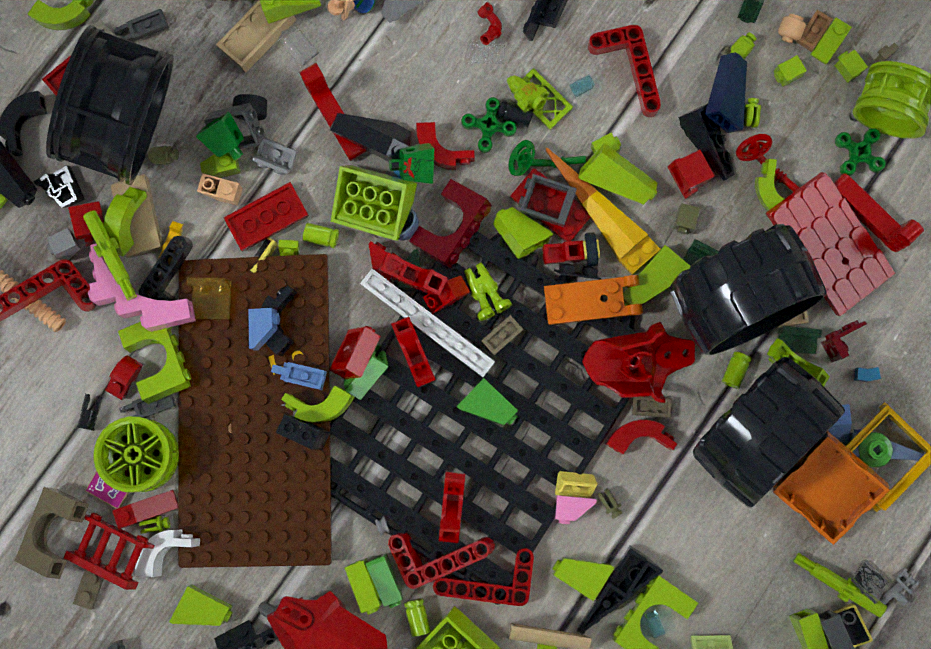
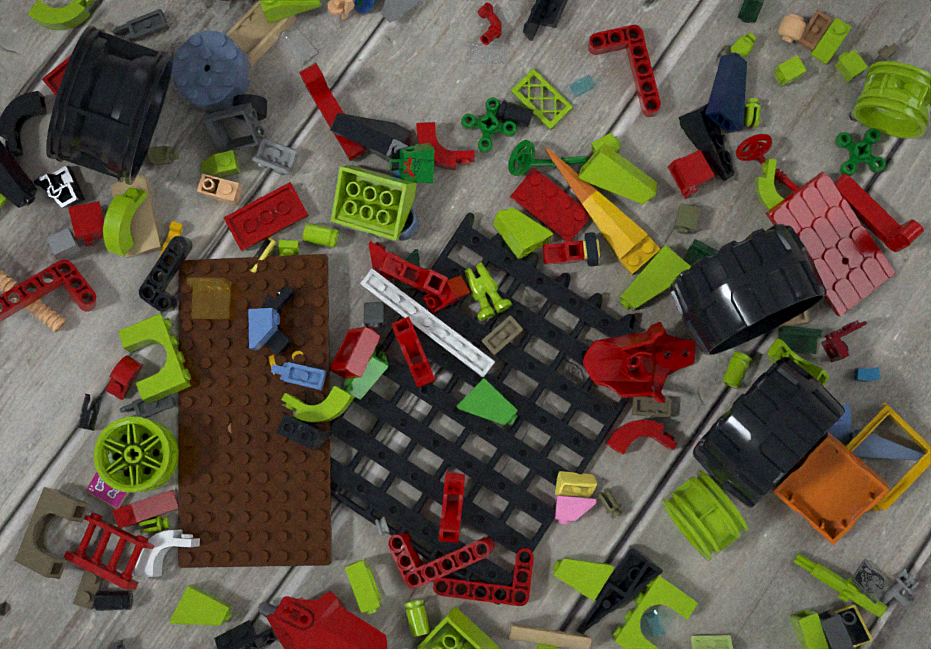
lime piece [83,211,137,301] -> none
bright pink arch [88,244,196,332] -> none
green torso [196,111,244,160] -> none
bright green slope [365,554,404,608] -> none
dark red arch [409,179,492,269] -> none
lime rock [506,75,550,112] -> none
dark grey window [518,174,577,227] -> none
orange hinge [544,275,643,325] -> none
black piece [554,263,601,280] -> none
bright green piece [859,432,893,468] -> none
none -> black piece [94,590,133,611]
none -> sand blue piece [172,31,251,110]
none -> dark grey slope [363,302,386,331]
none -> lime wheel [661,470,749,561]

